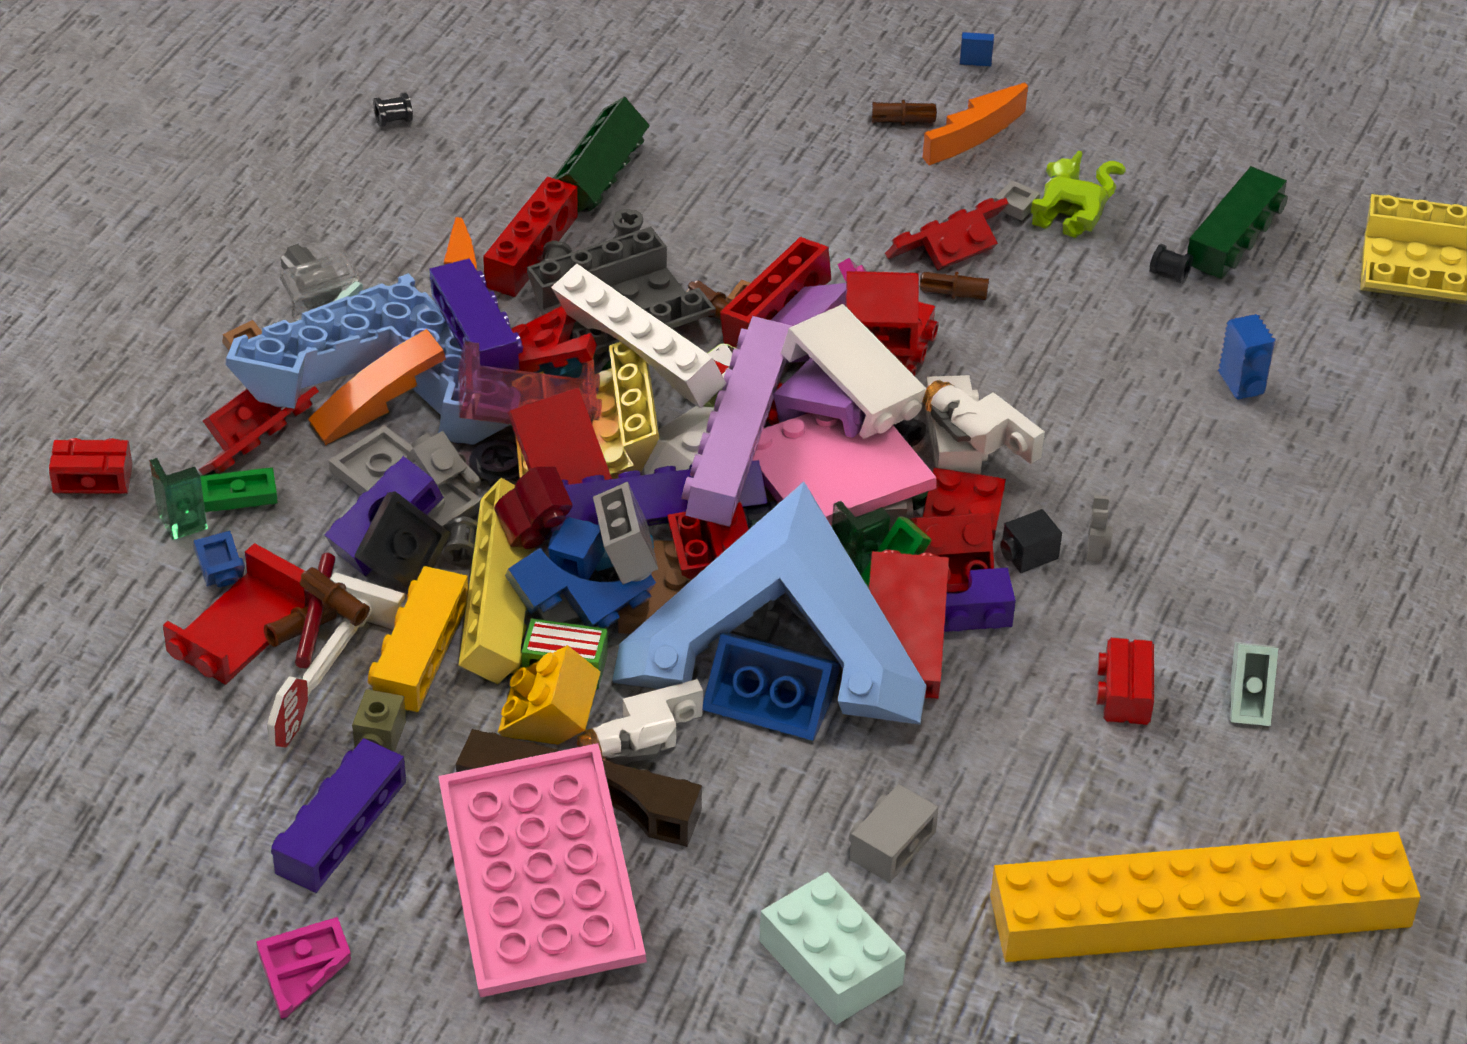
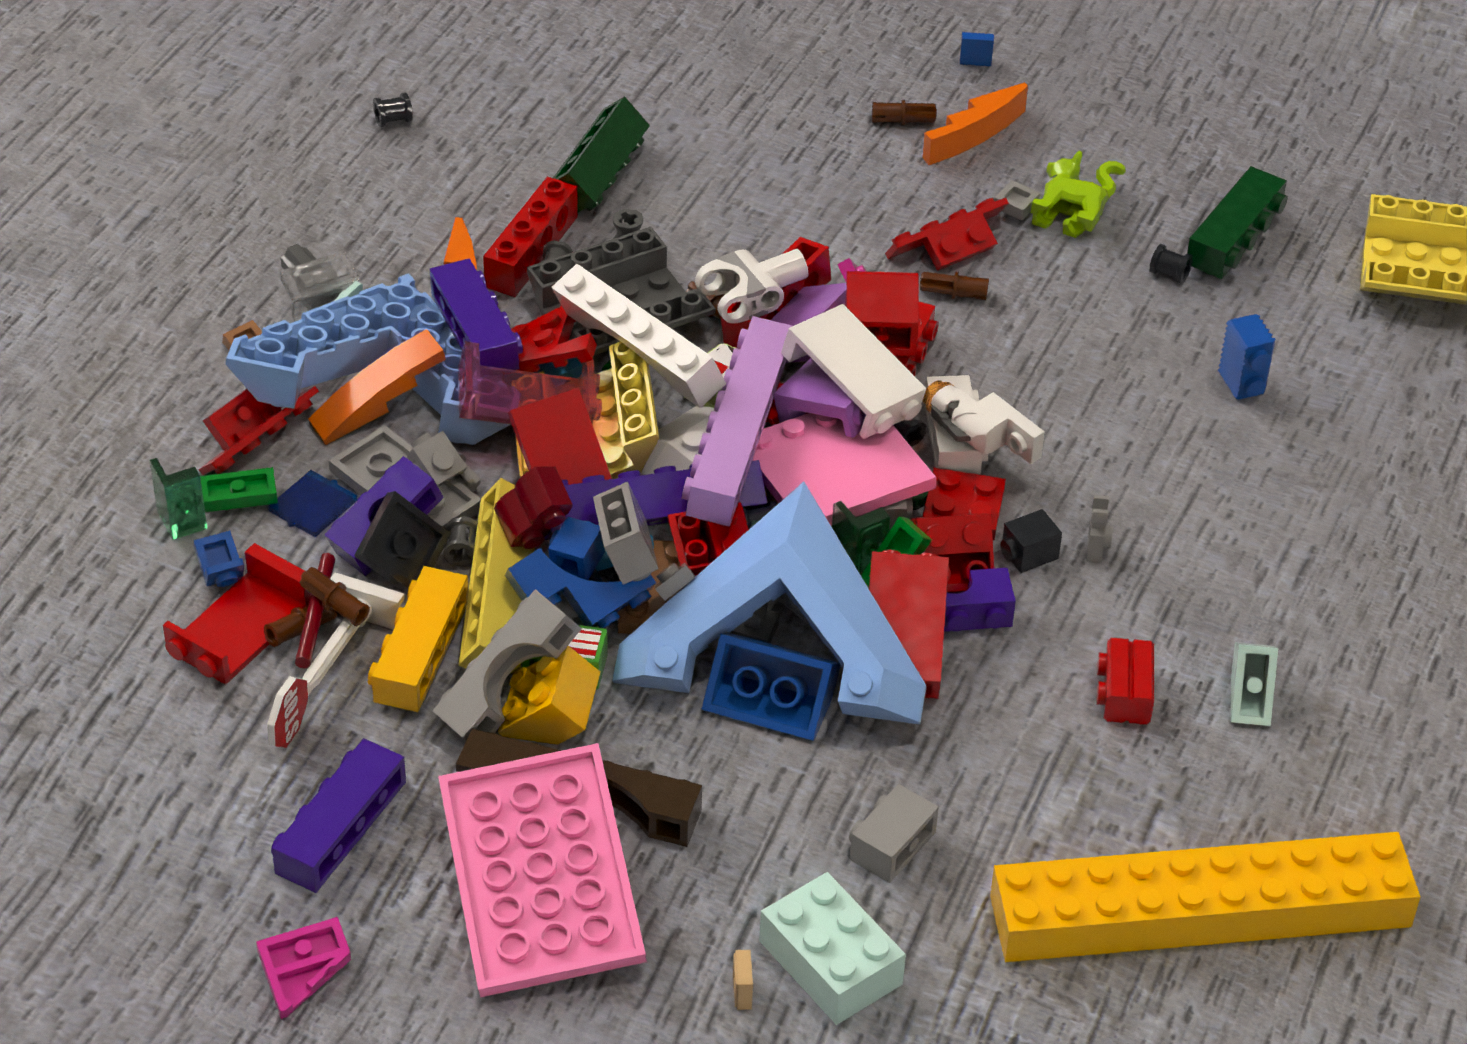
red brick [49,438,132,494] -> none
olive brick [352,689,406,752] -> none
black gear [469,440,520,487] -> none
white plate [577,679,703,765] -> none
none -> clear blue piece [268,470,358,537]
none -> light grey arch [433,589,582,741]
none -> light grey plate [655,562,695,601]
none -> white connector [695,249,808,323]
none -> tan tile [733,950,753,1010]

